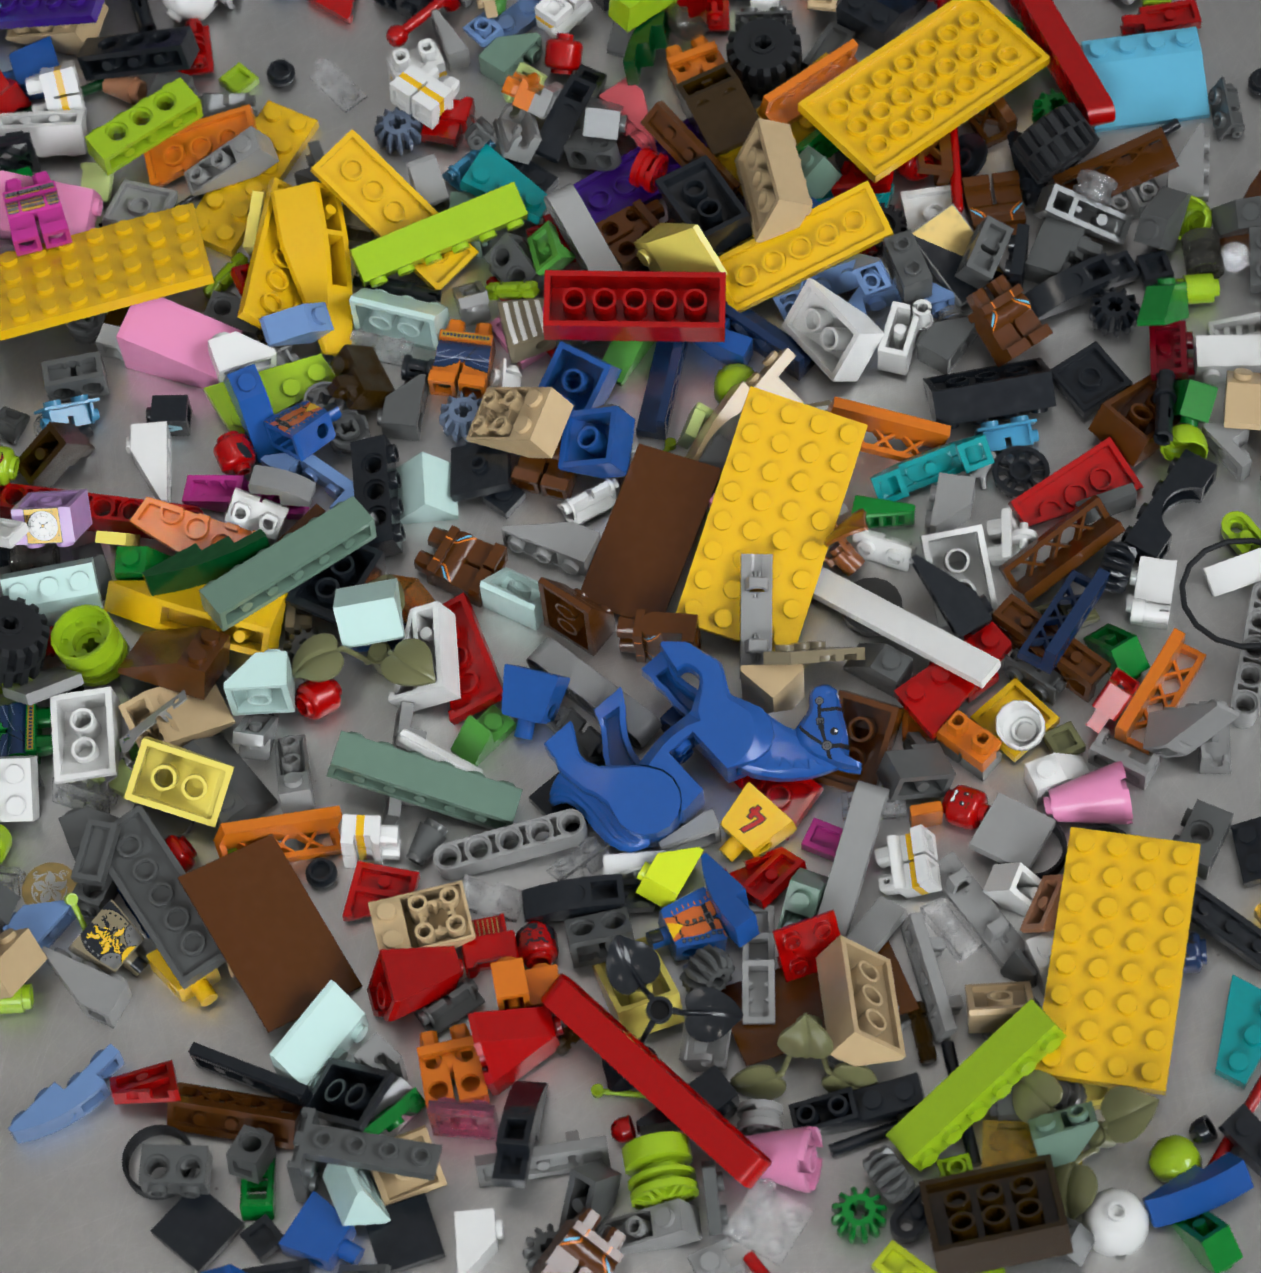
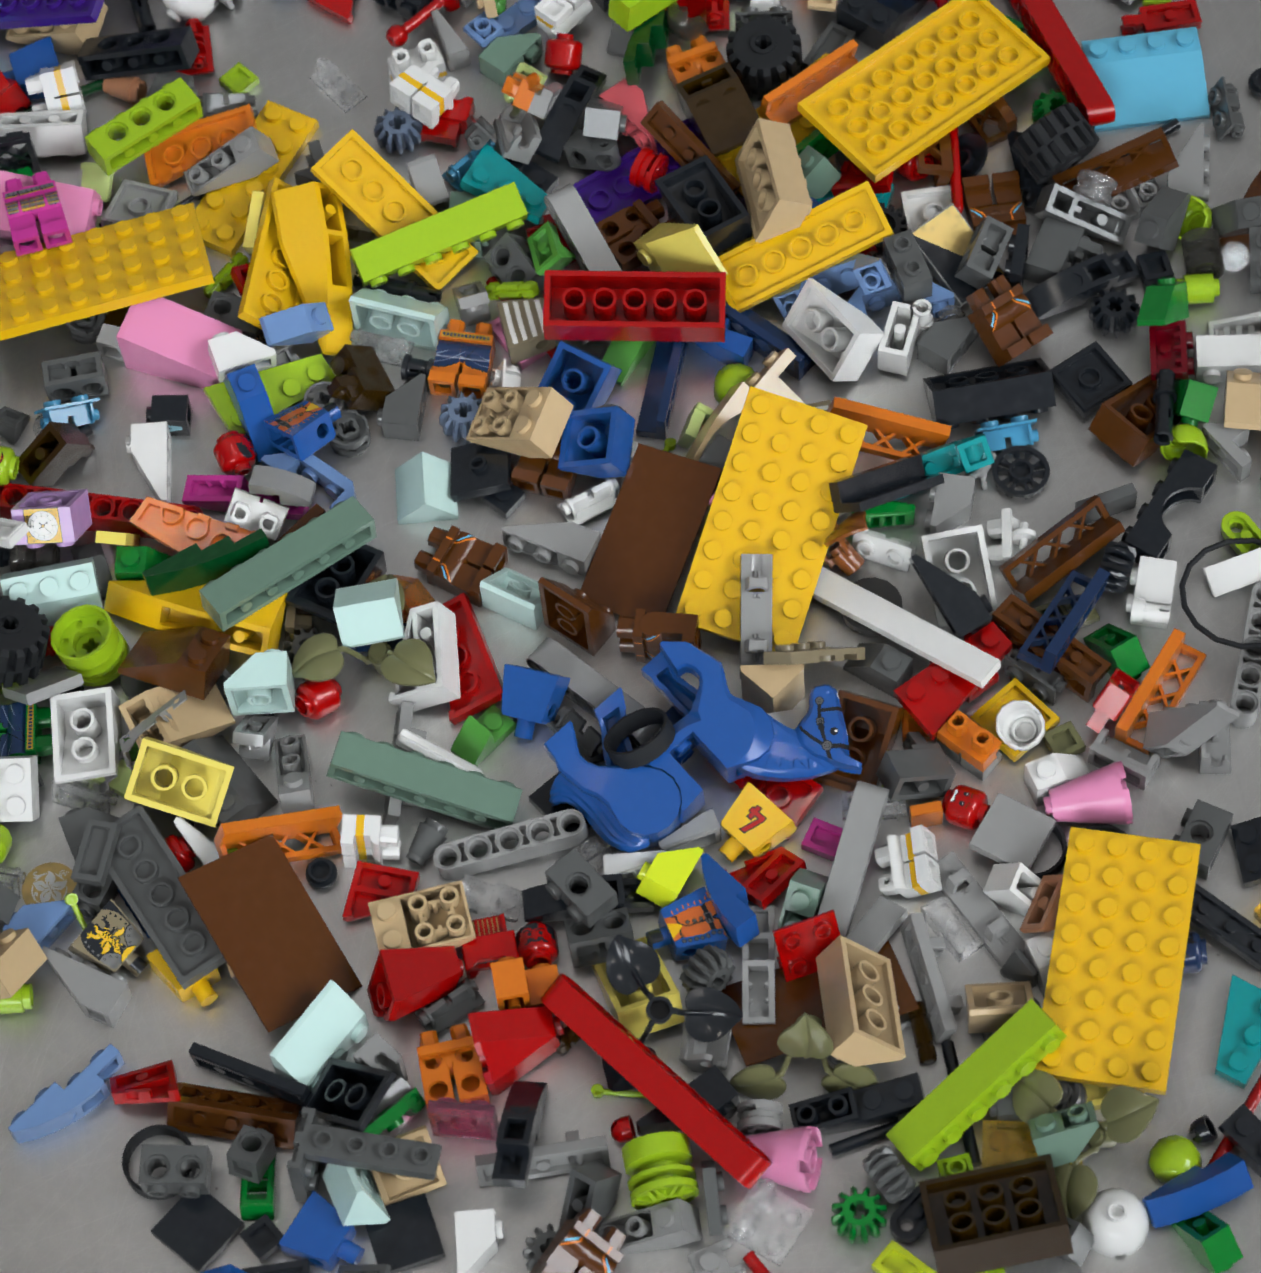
black plate [267,59,296,87] -> none
black brick [350,434,406,557] -> none
red wing [1008,437,1144,527] -> none
none -> white slope [173,816,219,865]
none -> dark grey brick [545,848,618,928]
none -> black tyre [604,707,675,769]
none -> black fence [829,454,945,513]

